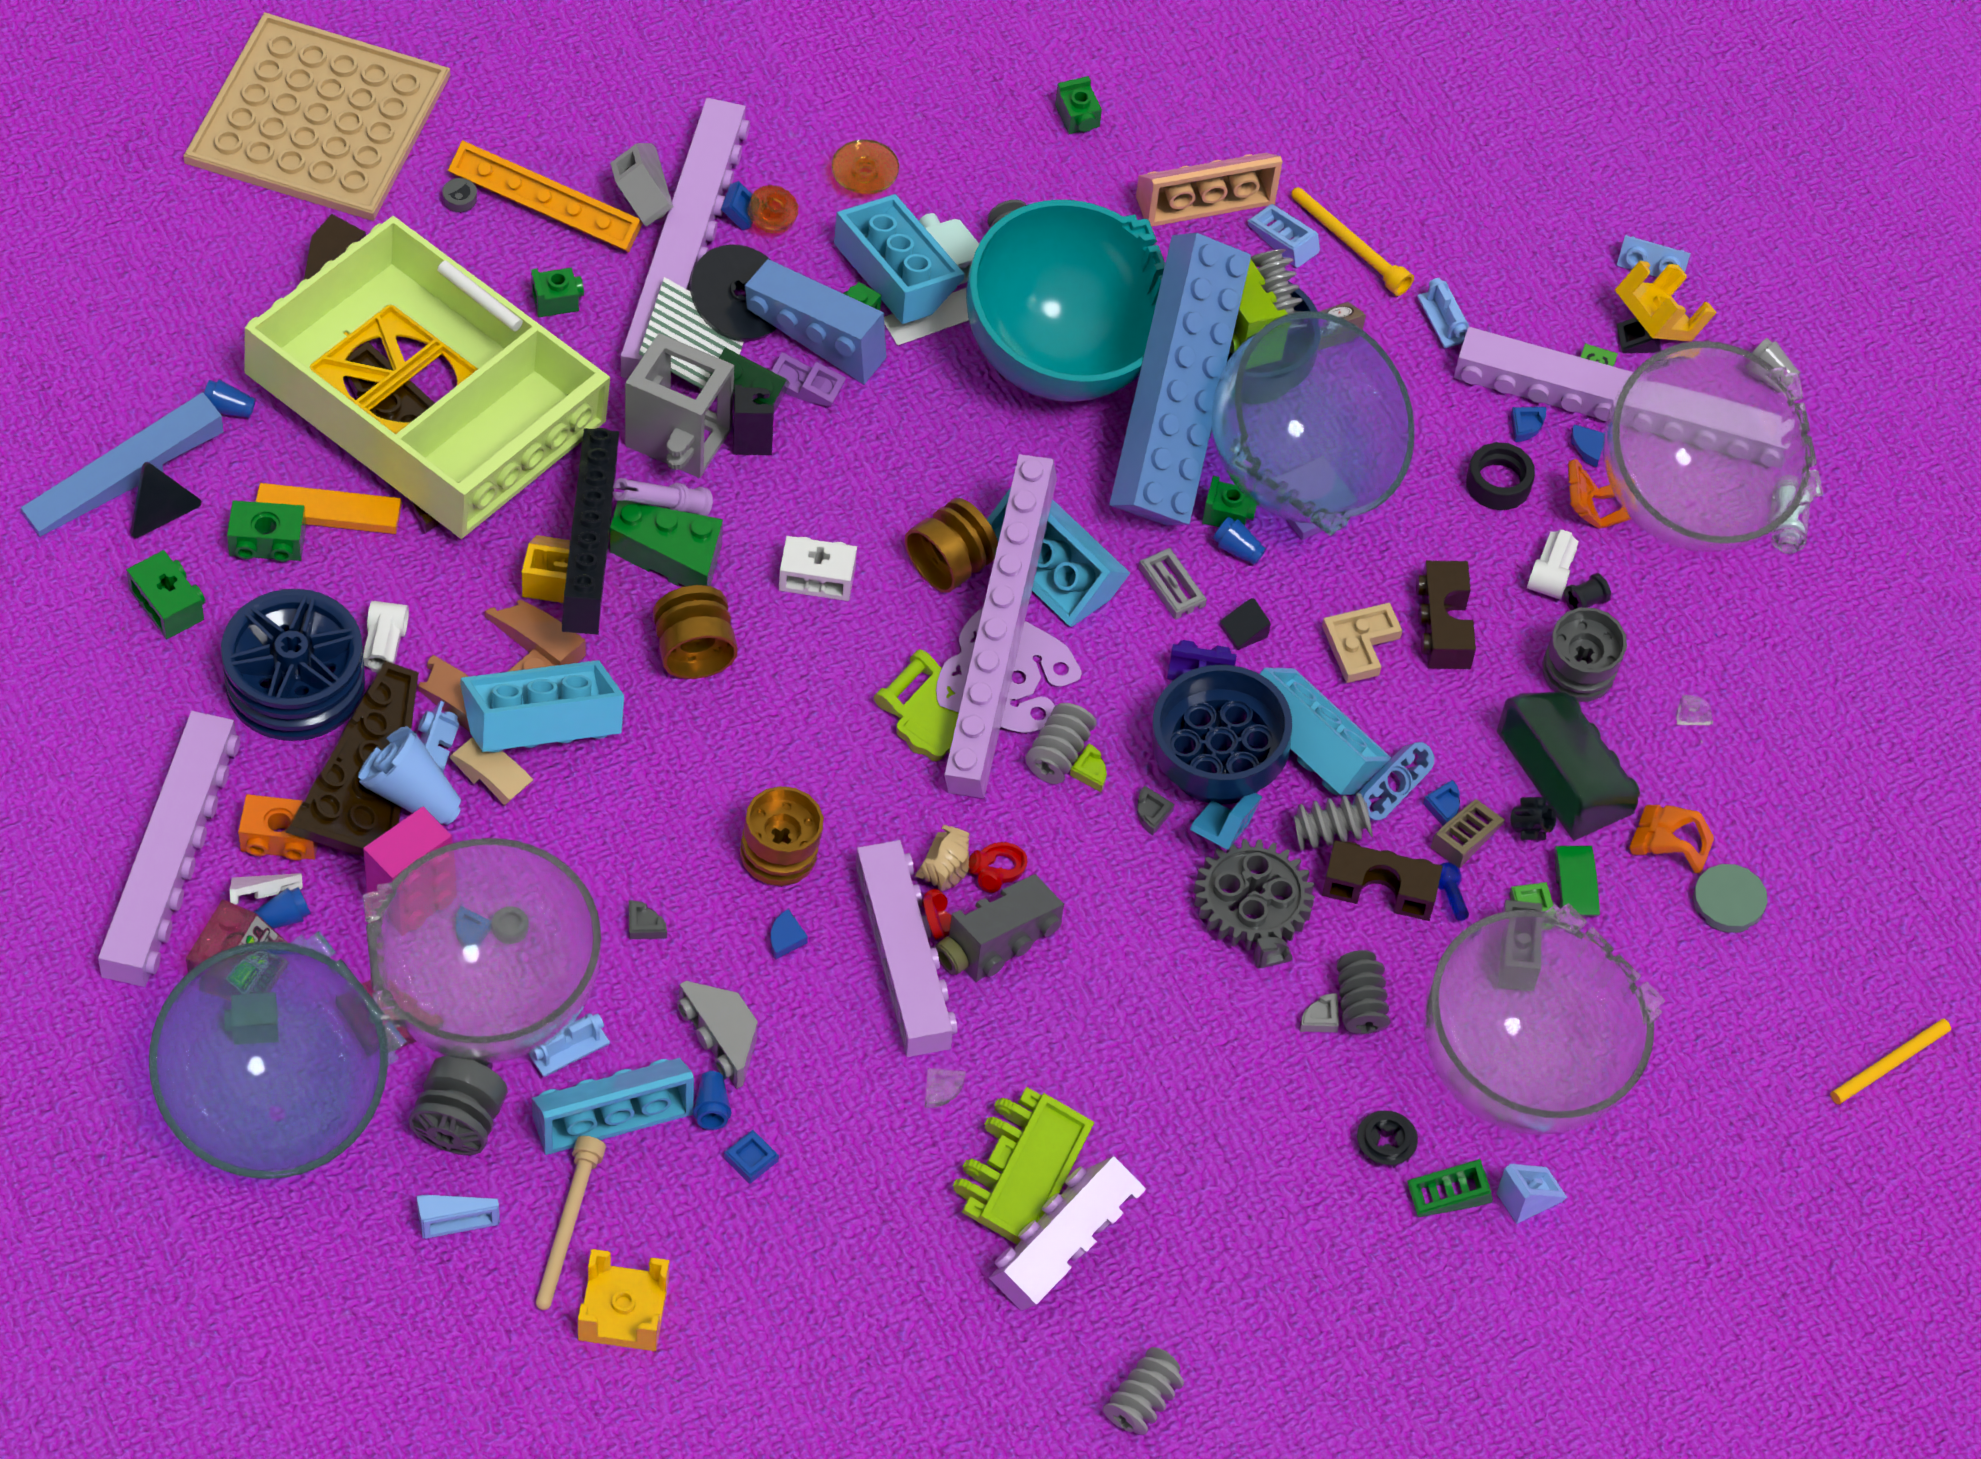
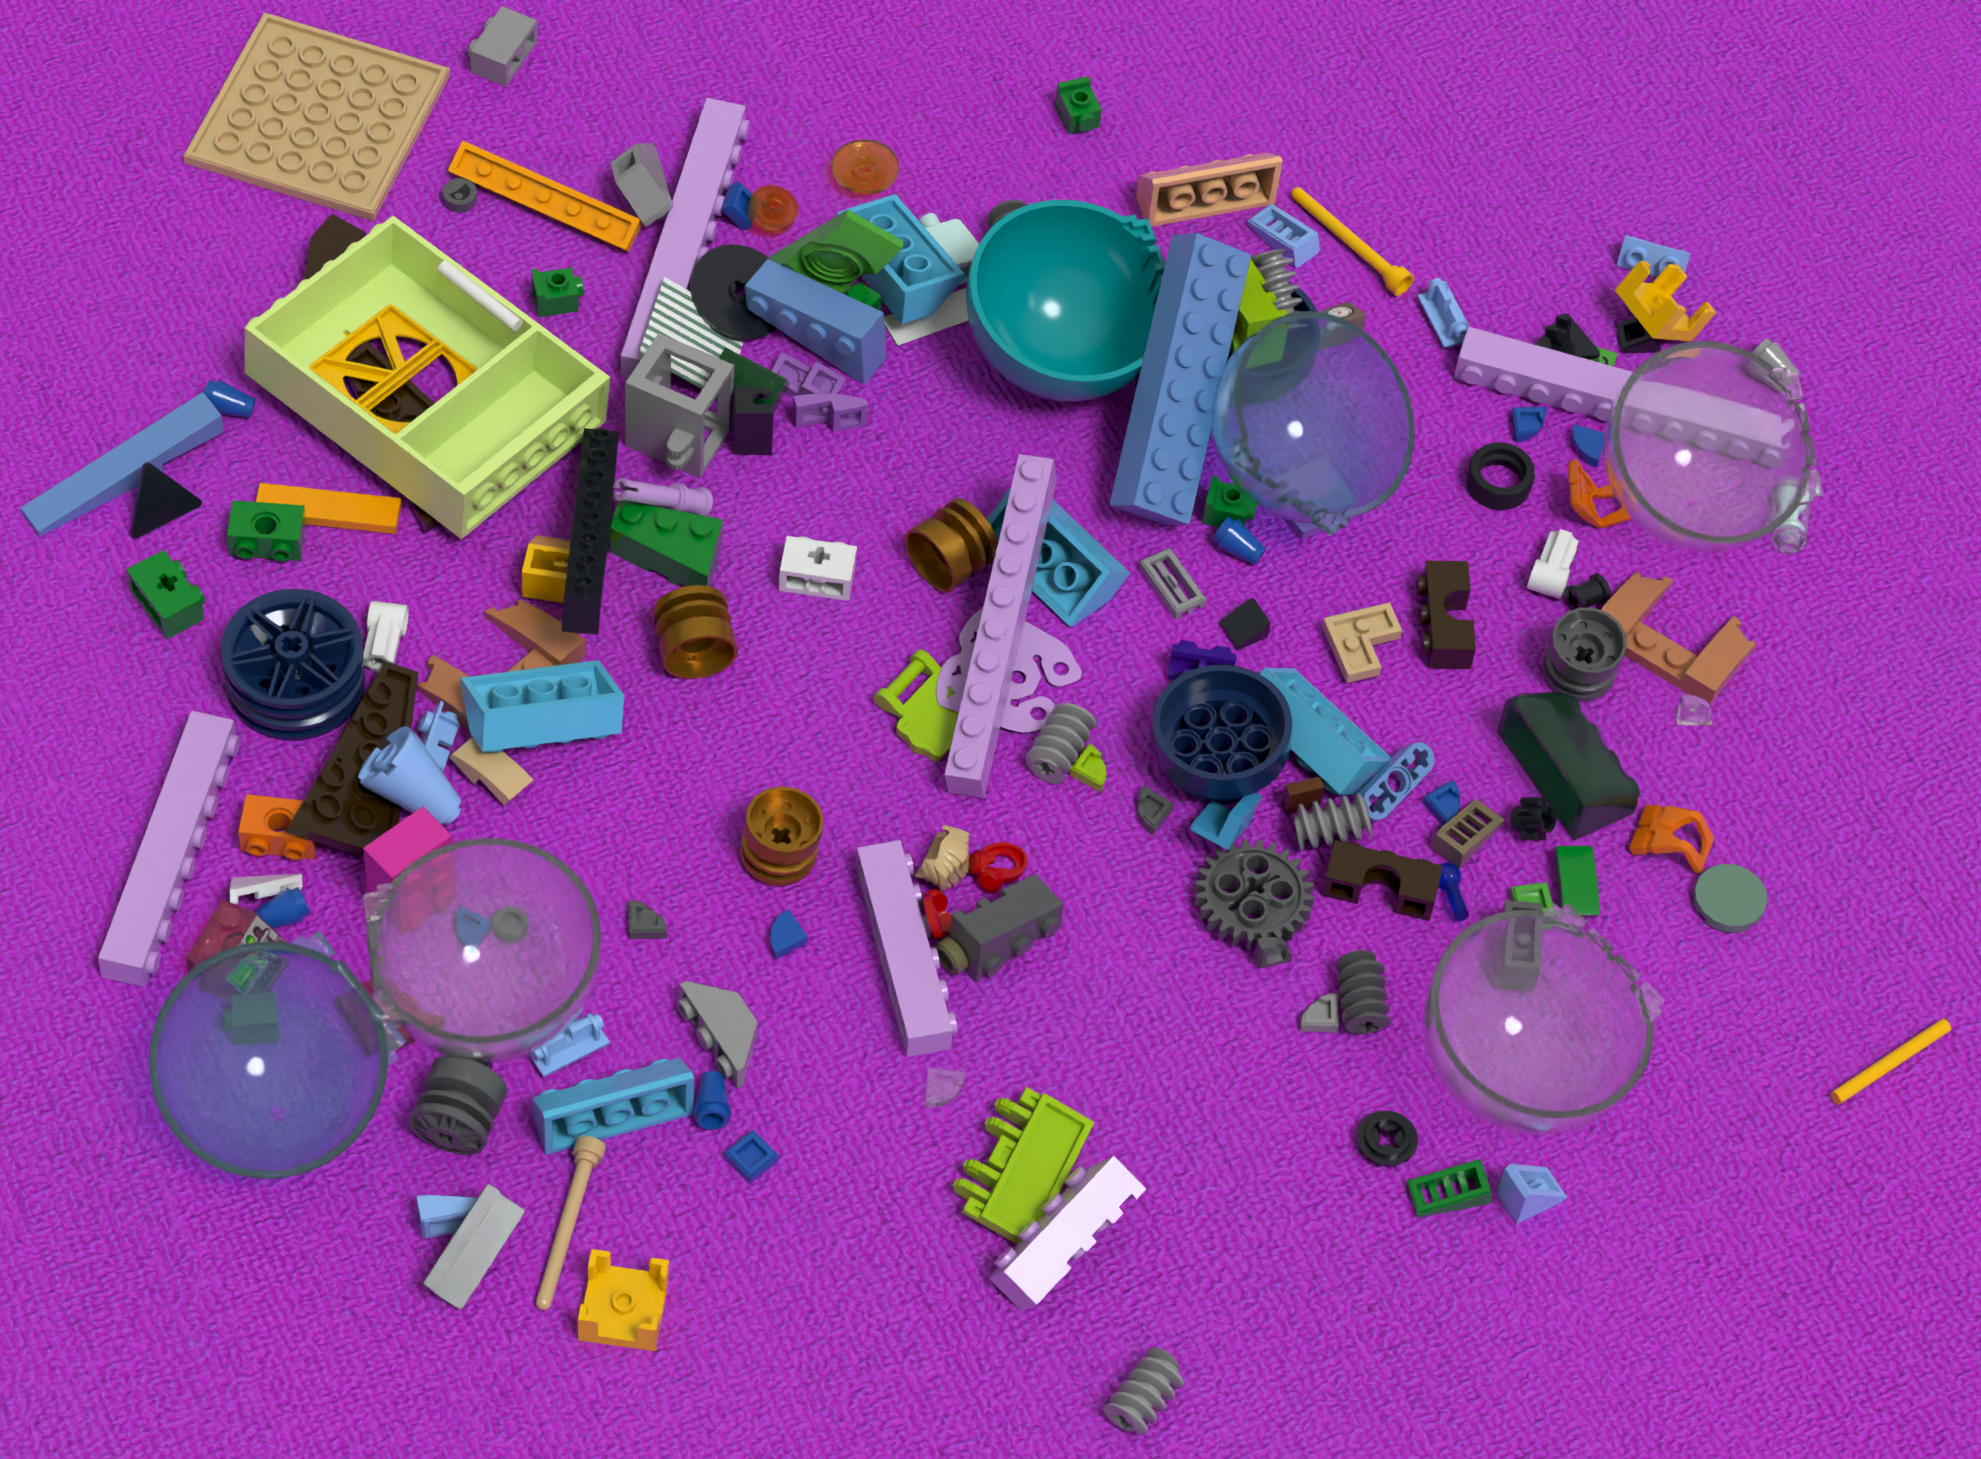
none -> panel [421,1184,524,1309]
none -> light grey brick [468,6,538,87]
none -> bright green slope [770,209,904,293]
none -> medium lavender slope [792,393,868,432]
none -> reddish brown tile [1282,777,1324,815]
none -> black piece [1535,313,1600,360]
none -> nougat wedge [1601,572,1756,707]

